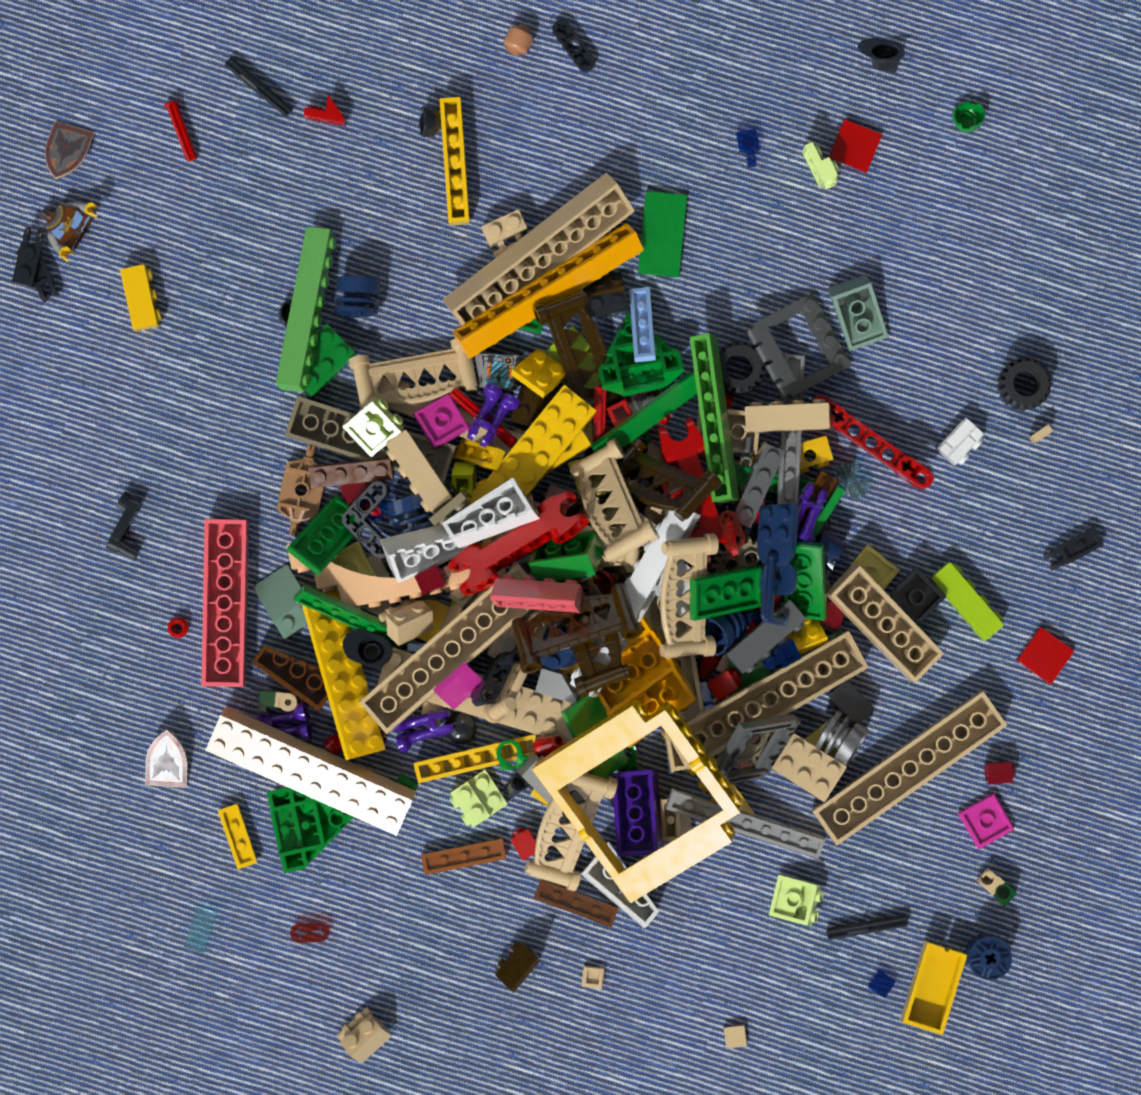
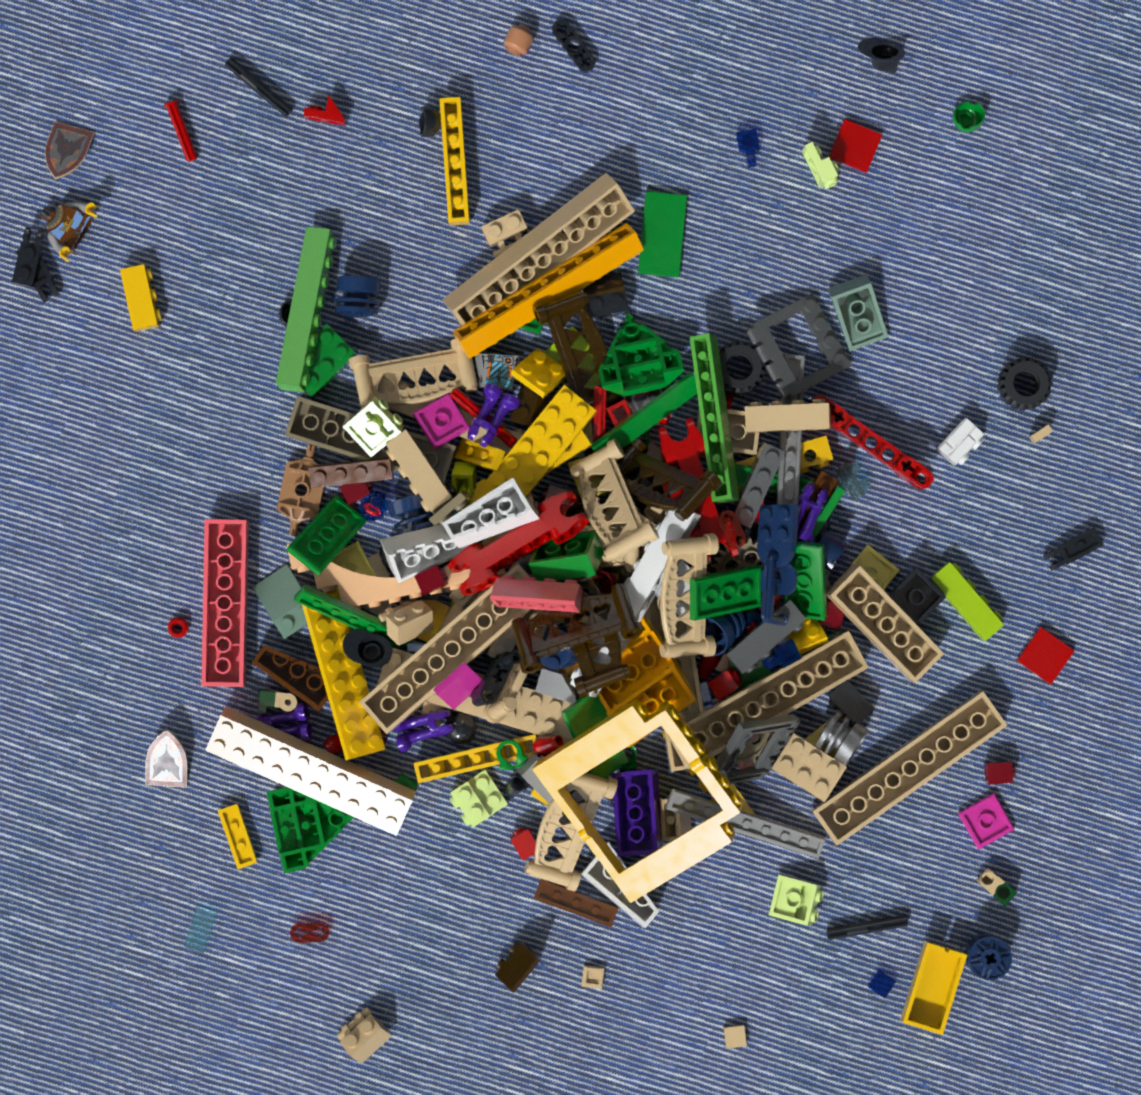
black beam [106,491,144,561] -> none
black beam [342,480,390,558] -> none
dark orange plate [421,838,506,875] -> none
light blue plate [629,287,656,362] -> none
dark grey hand [740,436,752,467] -> none

